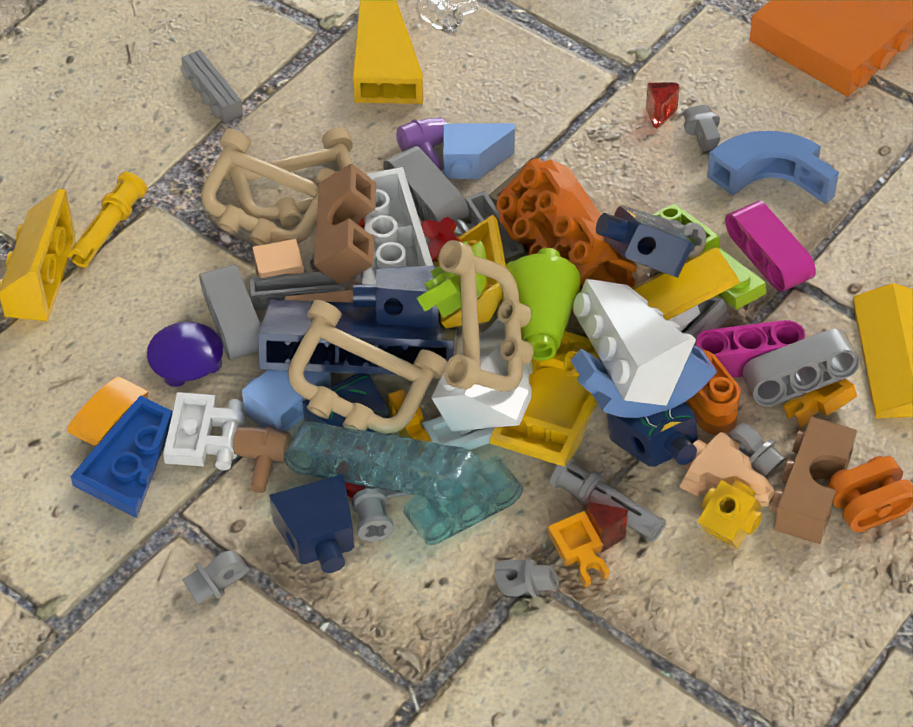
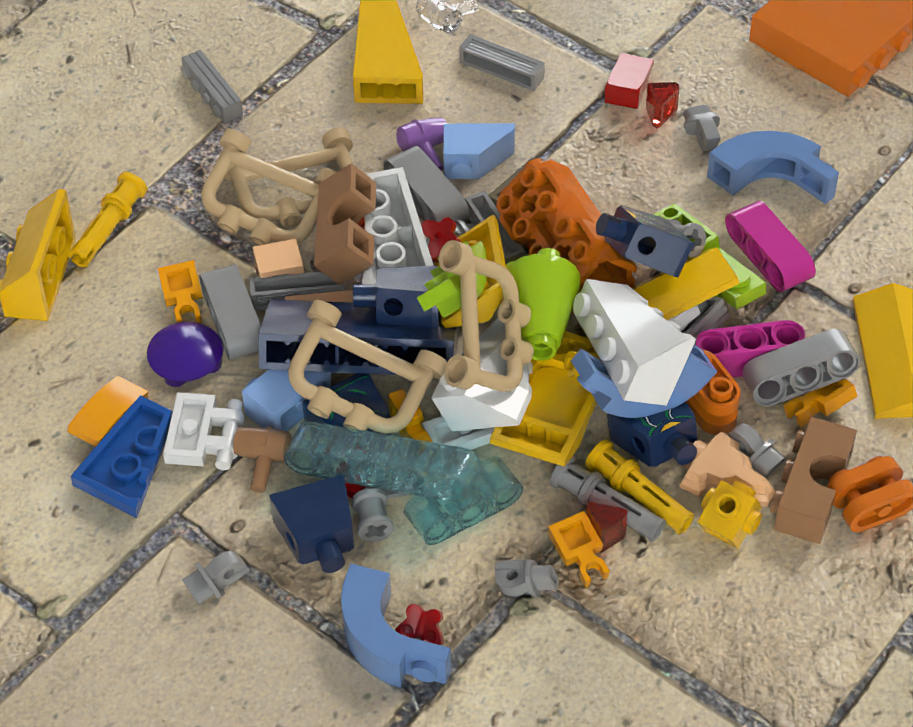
none -> light orange plate [158,260,203,323]
none -> medium blue arch [341,564,451,688]
none -> red piece [395,604,444,646]
none -> light grey piece [459,34,545,91]
none -> yellow pin [585,439,695,535]
none -> slope [604,53,654,109]

